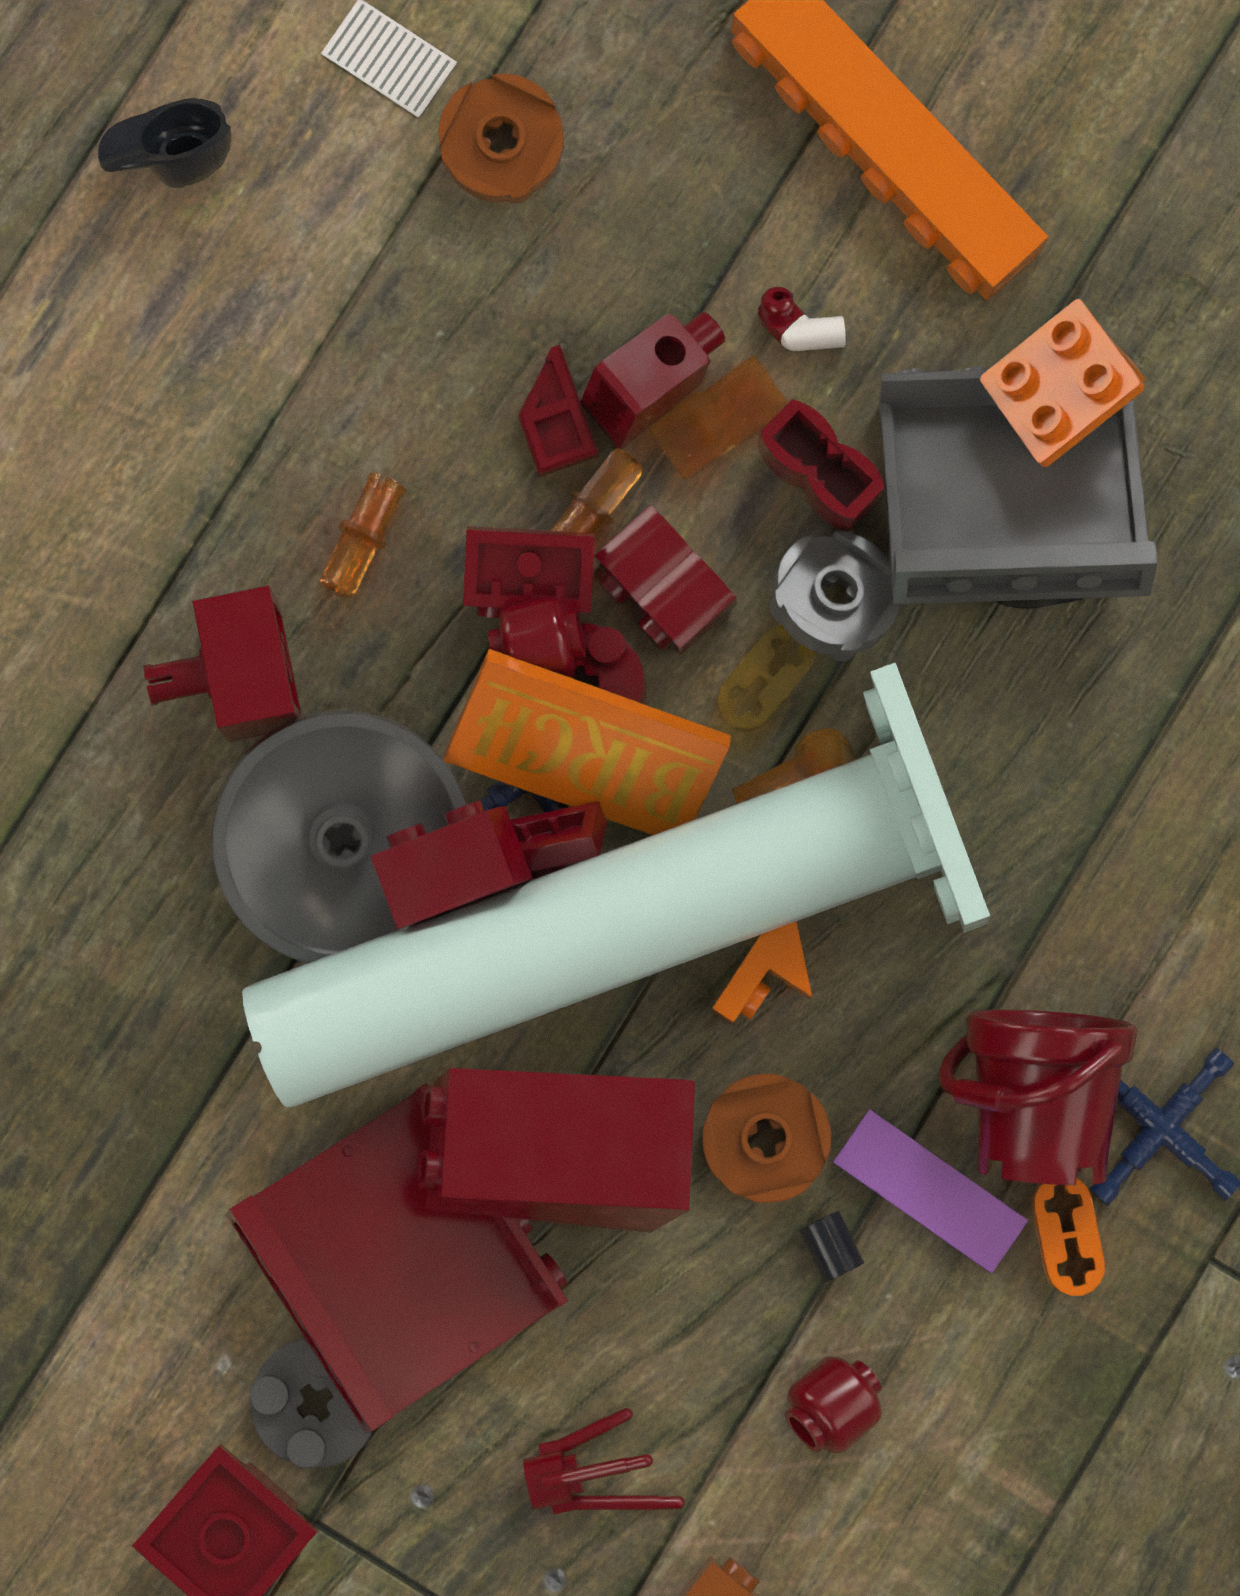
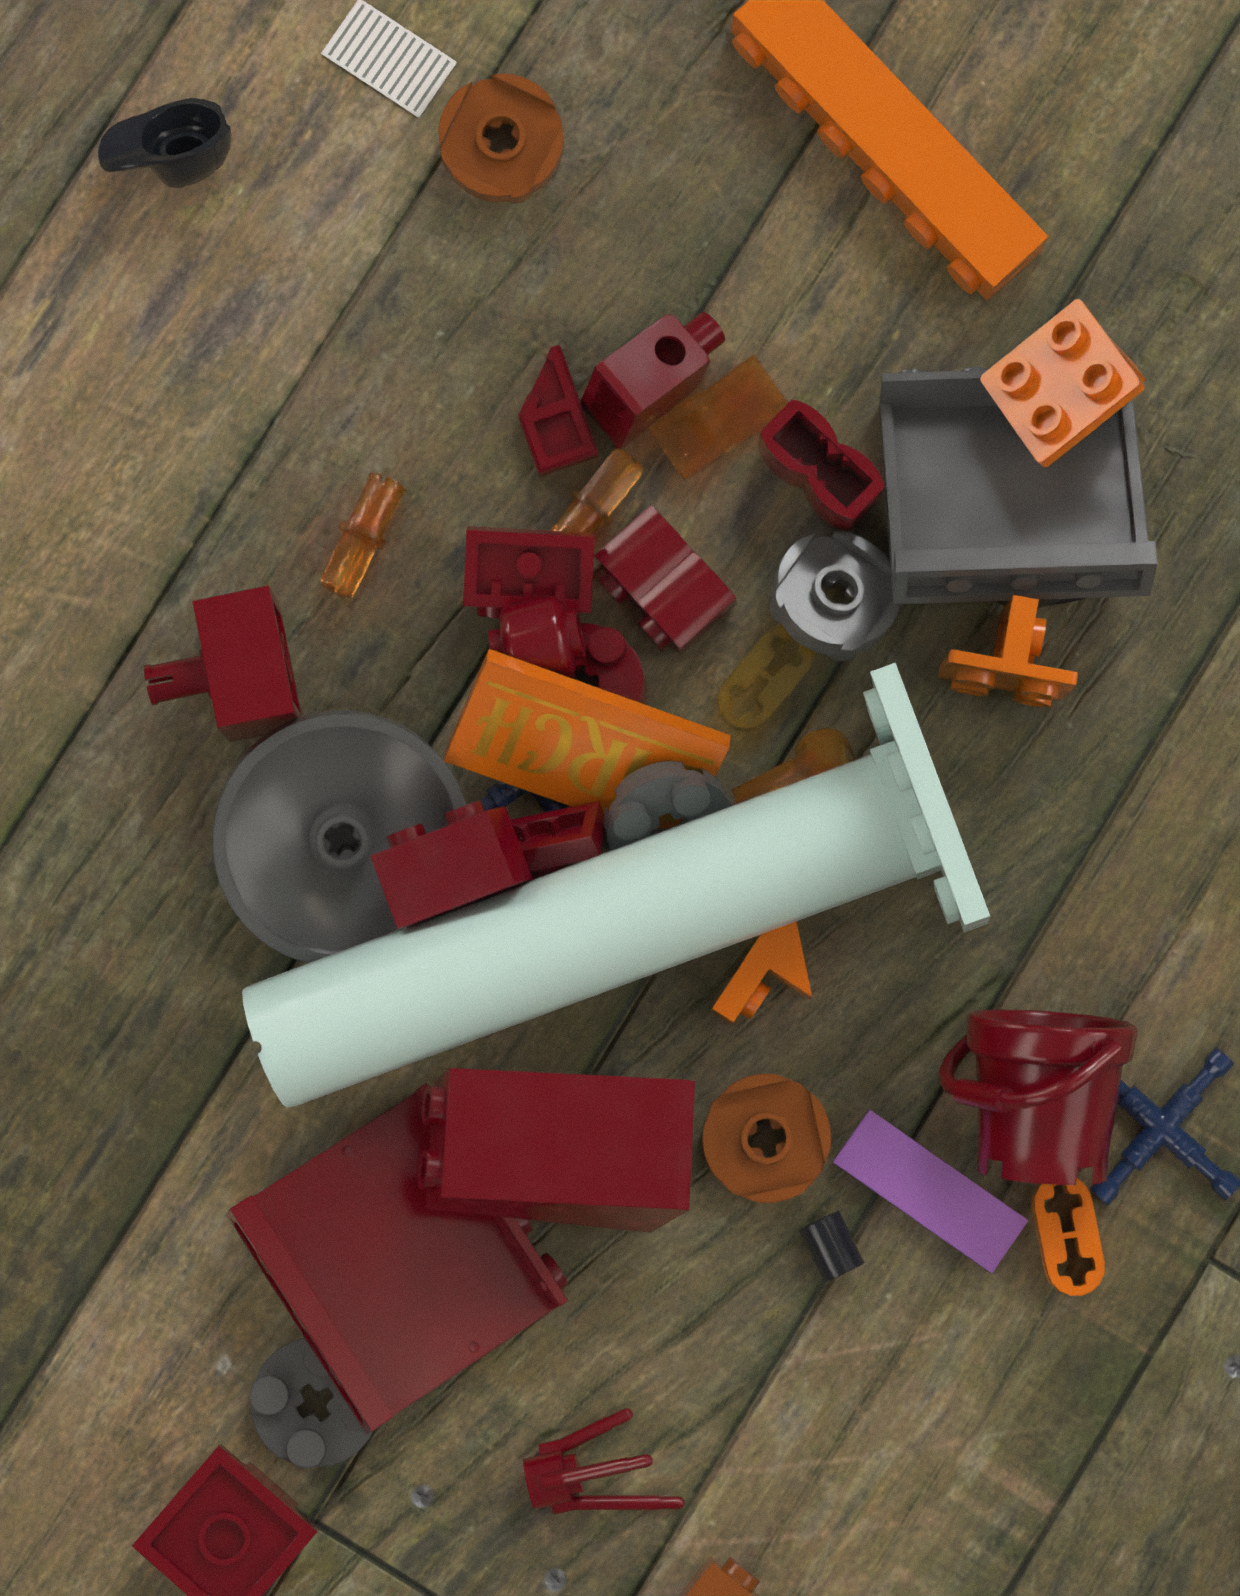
arm [758,287,846,351] -> none
dark red head [785,1356,882,1453] -> none
none -> dark grey plate [603,761,731,851]
none -> orange bracket [938,595,1078,708]

